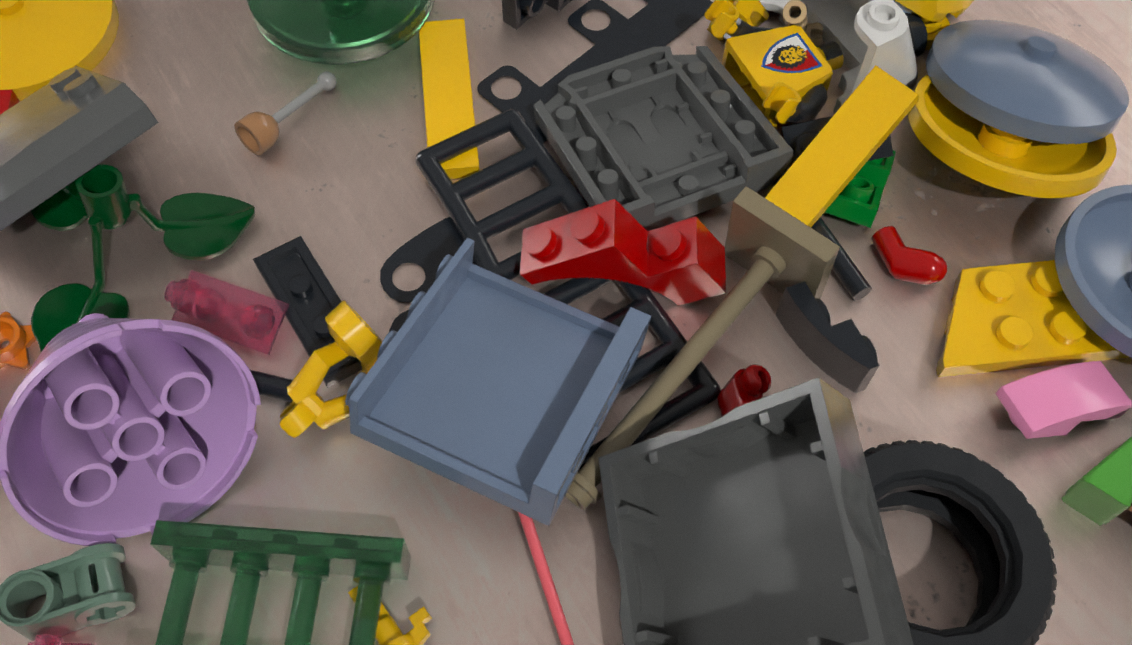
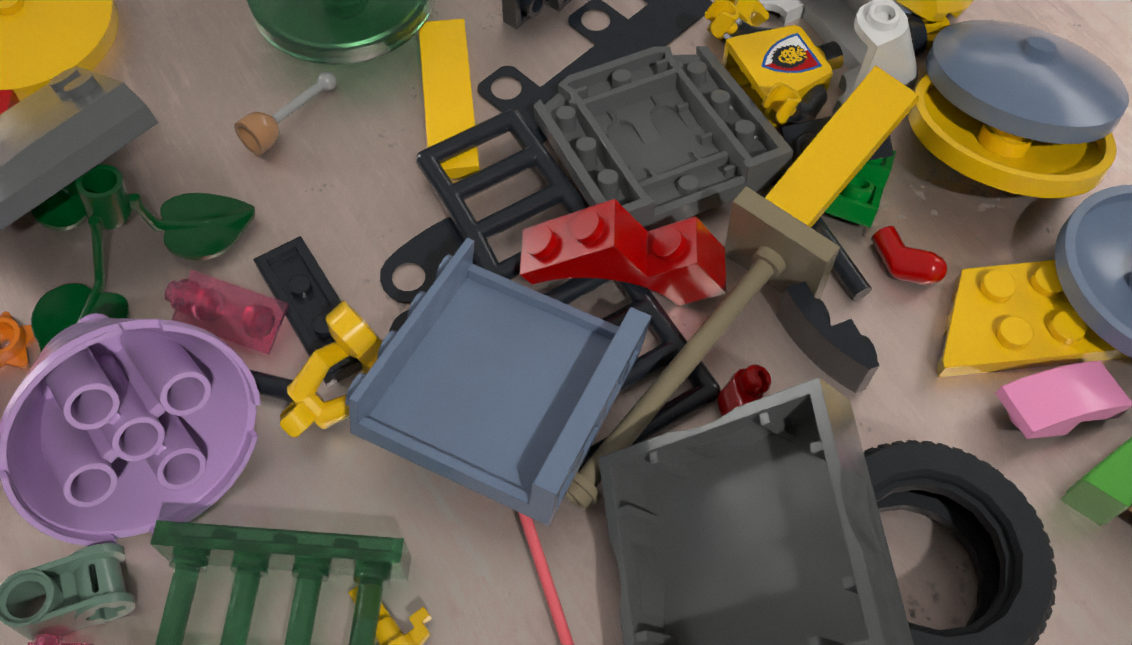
tan arm [783,0,823,47] -> none

